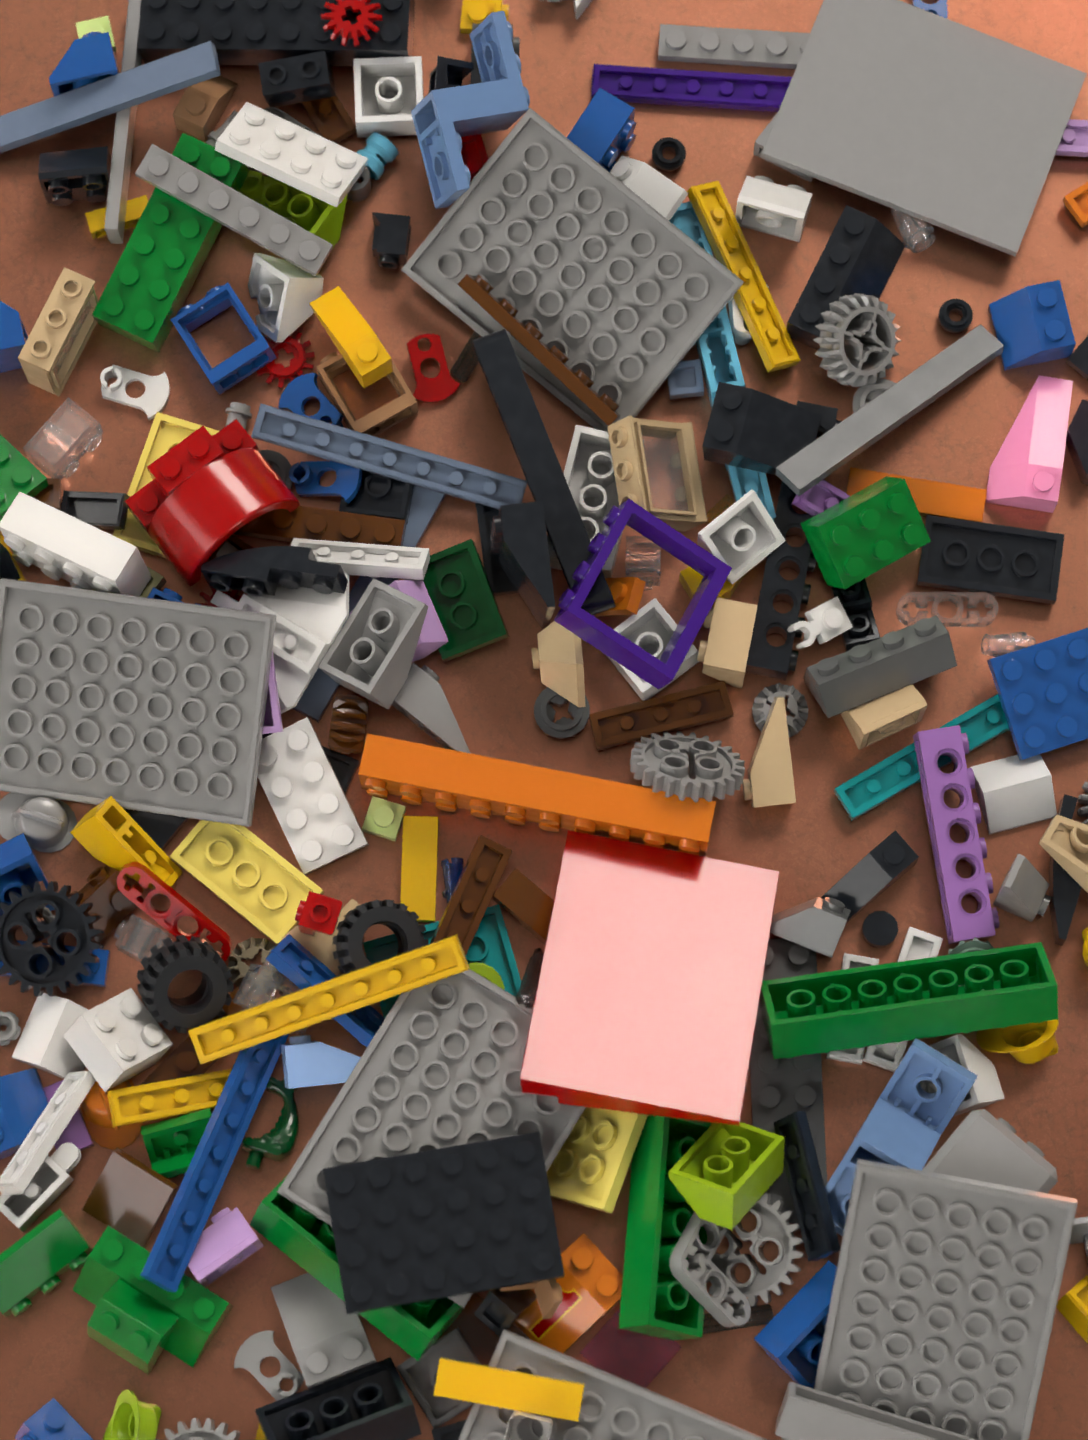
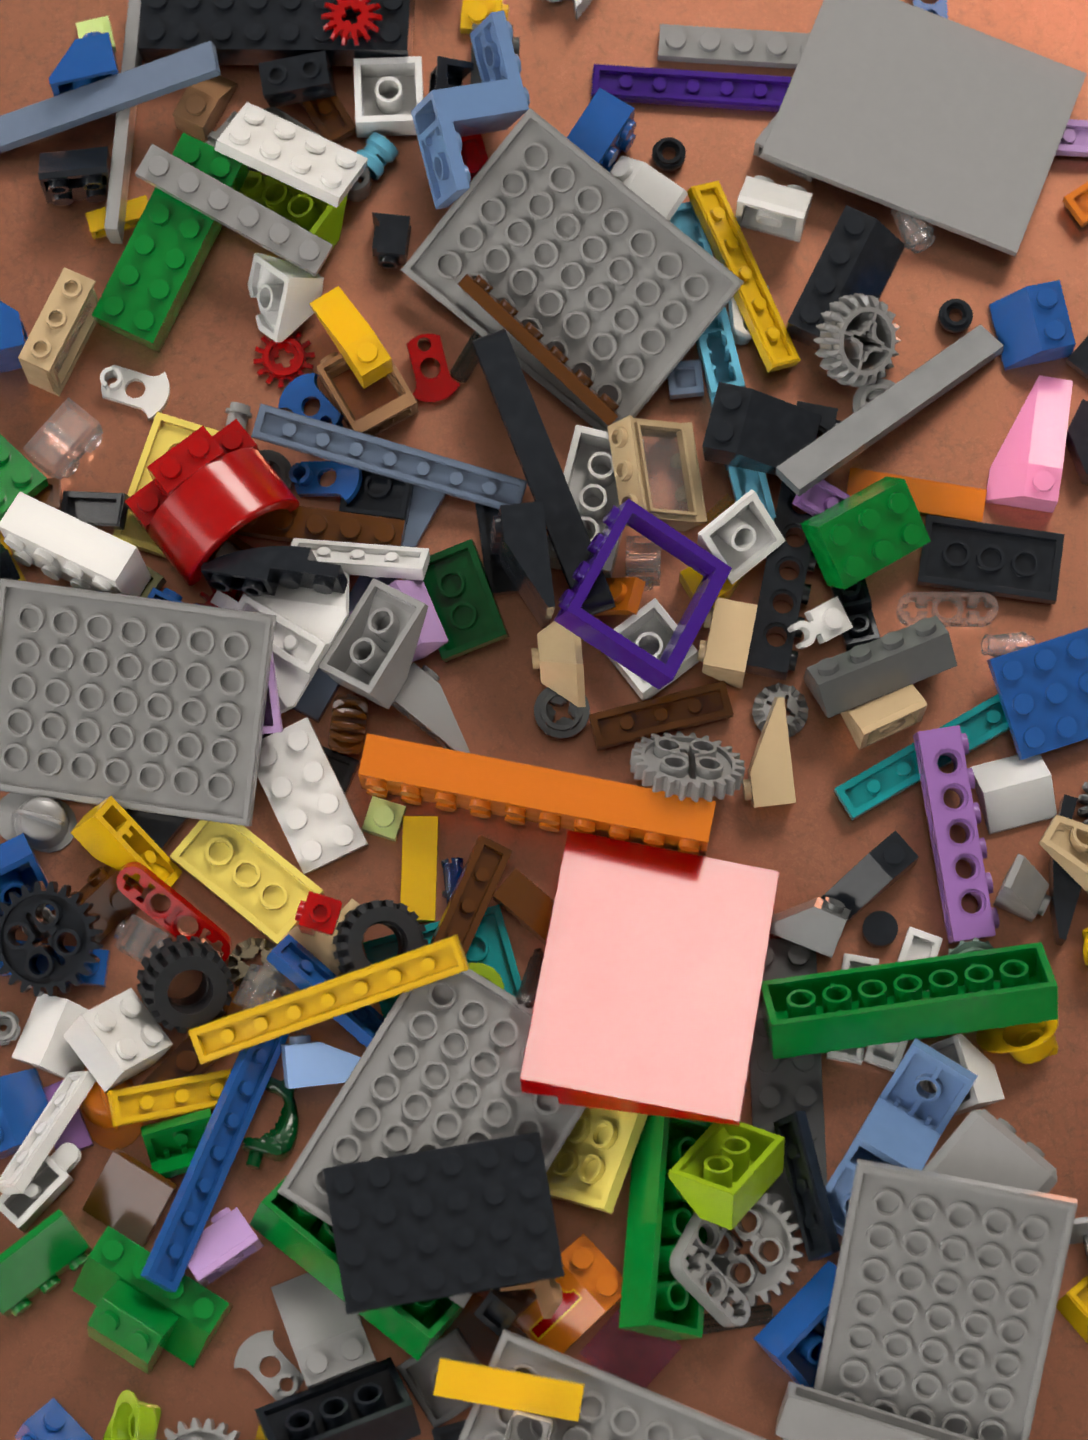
blue window [170,283,277,395] -> none

